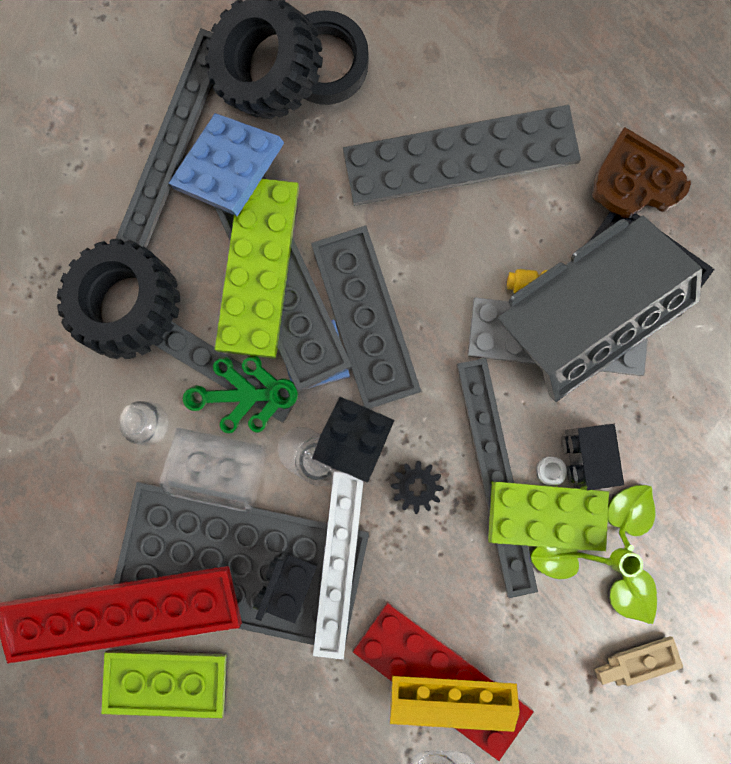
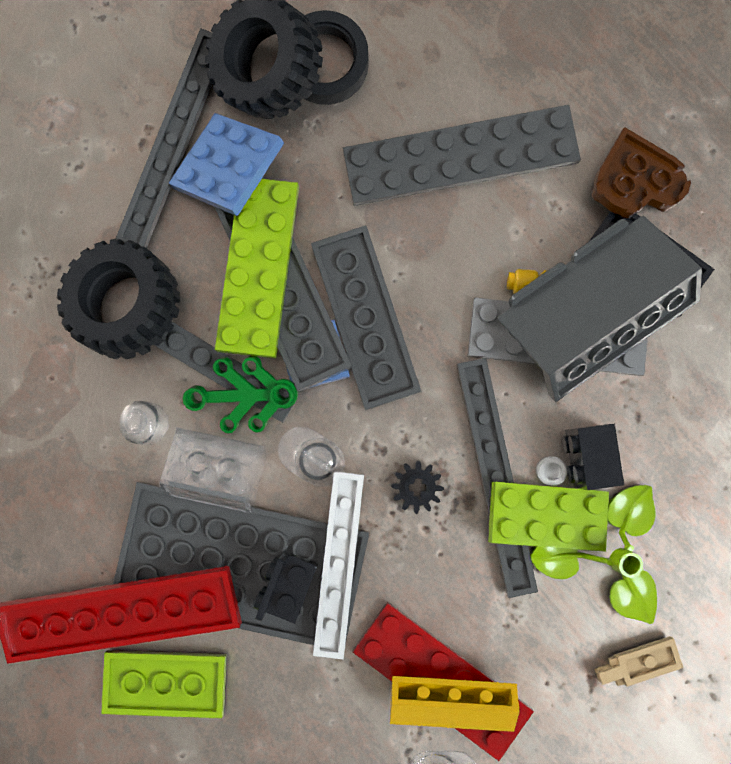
black brick [312,397,394,483] -> none

